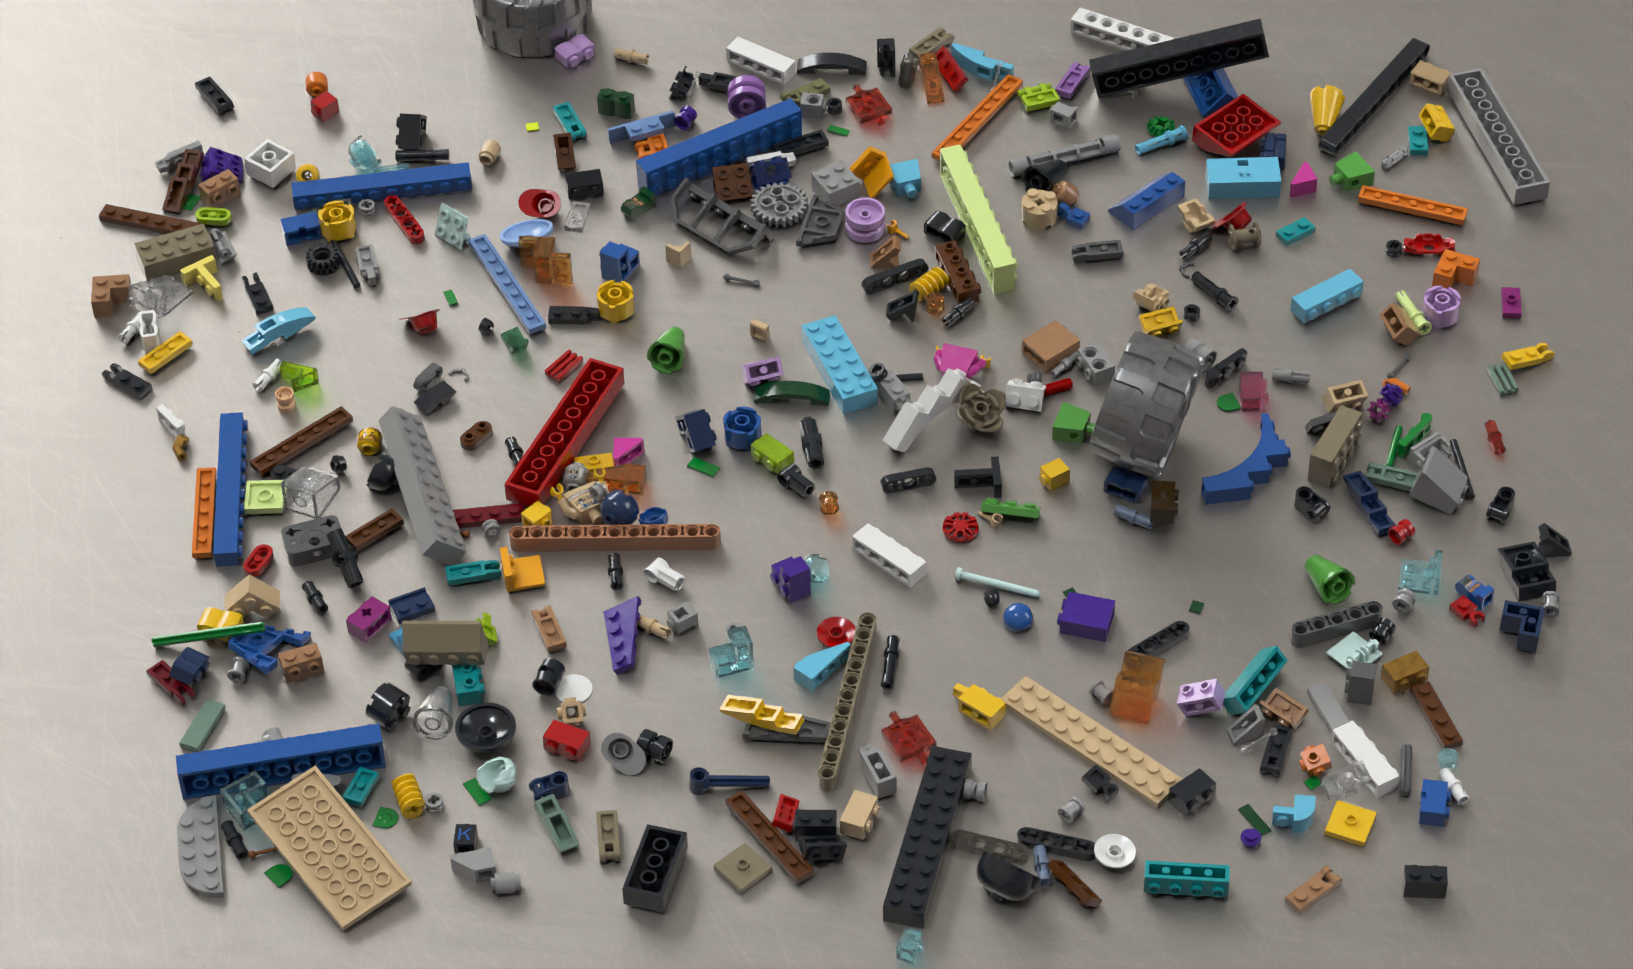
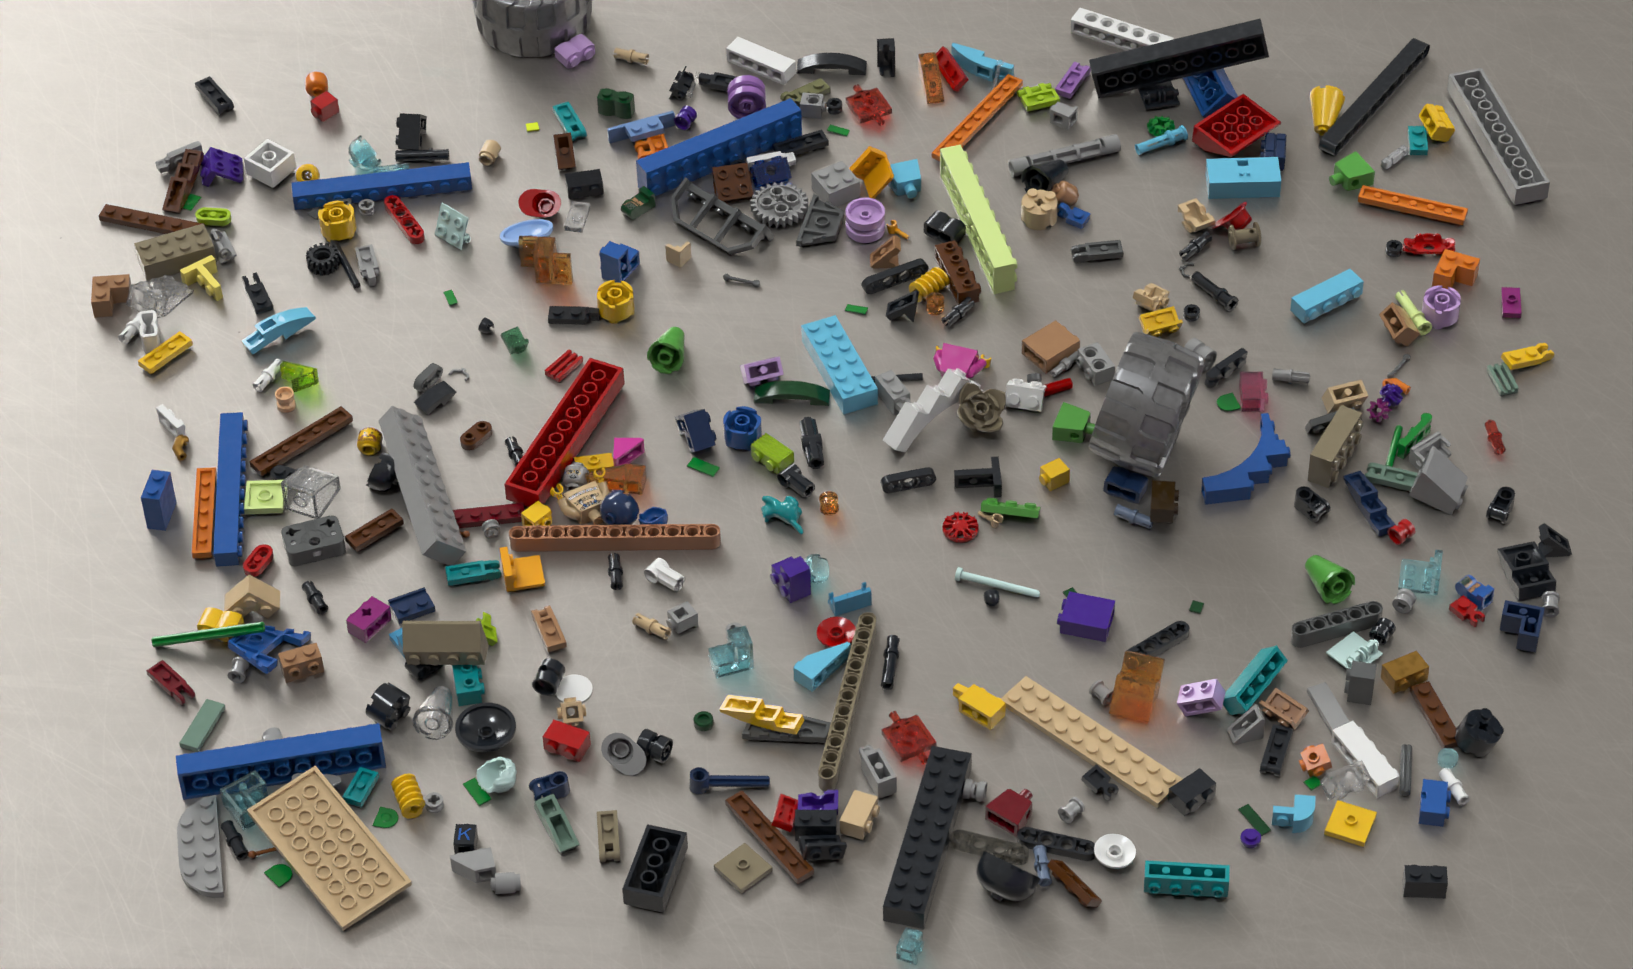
black hinge [102,363,152,400] -> none
dark blue brick [169,647,210,686] -> none
medium nougat brick [198,169,241,208] -> none
blue brick [280,212,322,246] -> none
black piece [327,528,364,588] -> none
black plate [330,455,347,474] -> none
red piece [399,309,440,334] -> none
medium blue plate [469,234,546,334] -> none
light grey bush [588,482,608,501] -> none
dark purple wing [603,596,641,675] -> none
tan tile [750,319,770,342] -> none
white brick [852,523,926,588] -> none
black bush [869,363,888,382] -> none
clear smoke axle [898,53,919,89] -> none
dark tan plate [909,27,955,62] -> none
blue hair [1003,603,1033,632] -> none
blue slope [1108,172,1185,230] -> none
clear hinge [1240,728,1278,754] -> none
teal plate [1276,217,1316,246] -> none
medium nougat plate [1285,865,1343,914] -> none
dark pink slope [1289,162,1317,198] -> none
tan brick [1410,61,1452,96] -> none
black bar [1450,439,1475,500] -> none
none -> blue brick [141,470,177,531]
none -> dark green tile [693,711,714,731]
none -> teal animal [761,496,804,535]
none -> dark purple cylinder [798,790,839,815]
none -> dark azure hinge [828,582,872,616]
none -> green piece [845,304,868,314]
none -> dark red torso [985,789,1033,838]
none -> black hinge [1138,81,1180,110]
none -> black brick [1455,708,1504,757]

